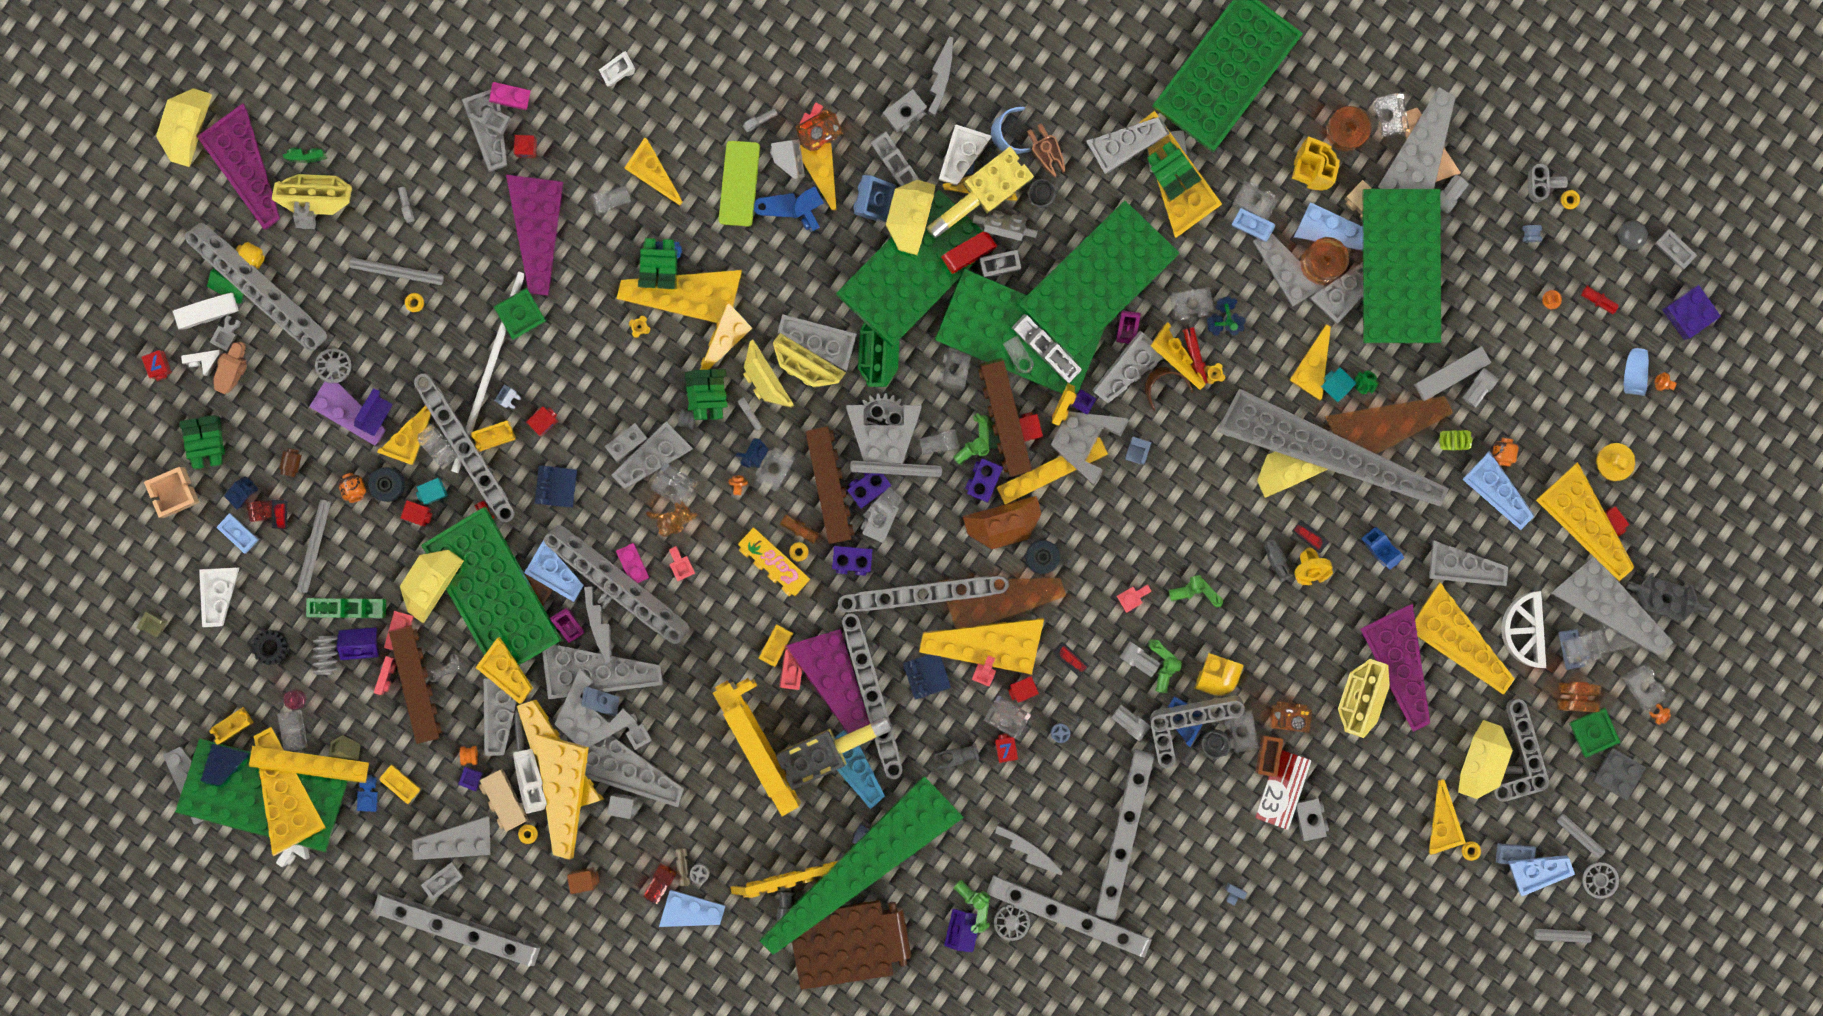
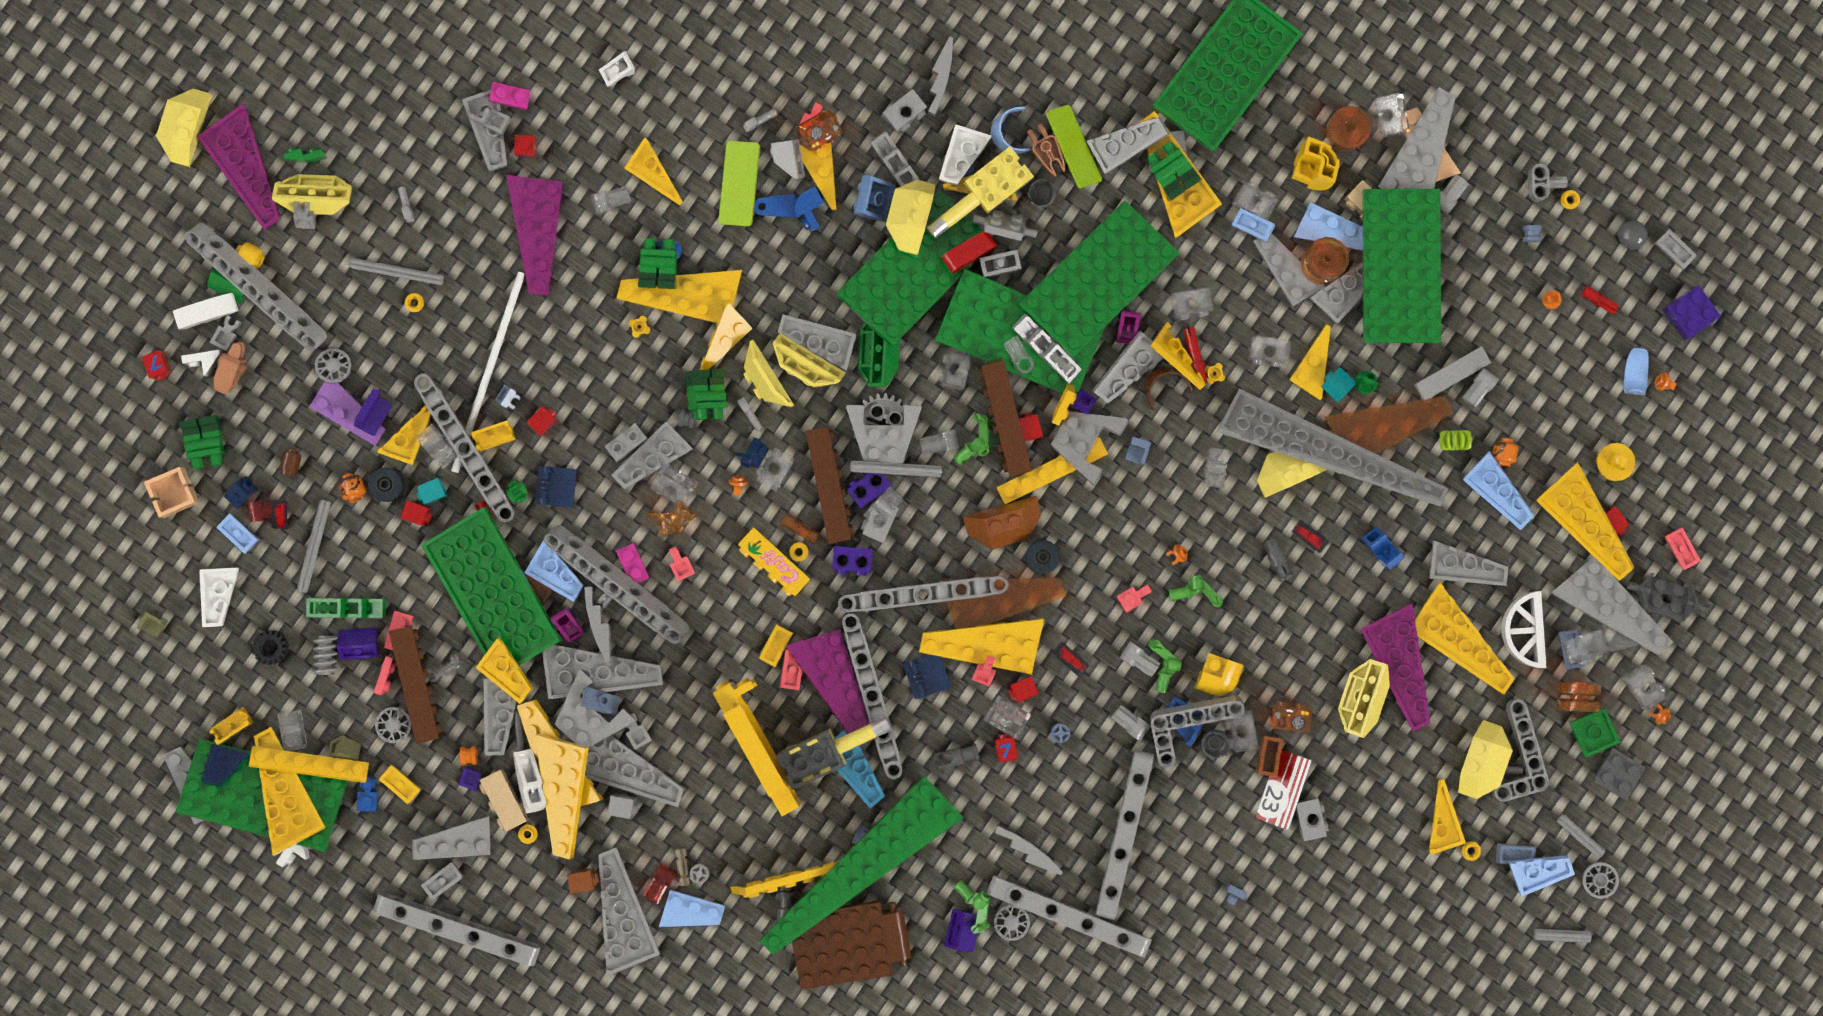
clear pink wheel [283,690,306,710] -> none
light yellow wedge [400,550,464,623] -> none
green plate [493,288,546,340] -> none
dark purple brick [965,459,1003,503] -> none
dark blue plant [1207,296,1246,336] -> none
yellow tile [1294,547,1333,585] -> none
none -> light grey wheel [375,707,412,743]
none -> green gear [505,480,529,504]
none -> light grey wing [598,847,661,977]
none -> lime piece [1046,105,1102,189]
none -> orange plate [1167,544,1188,565]
none -> clear brick [1202,447,1229,489]
none -> clear brick [1248,336,1291,367]
none -> coral plate [1664,527,1701,570]

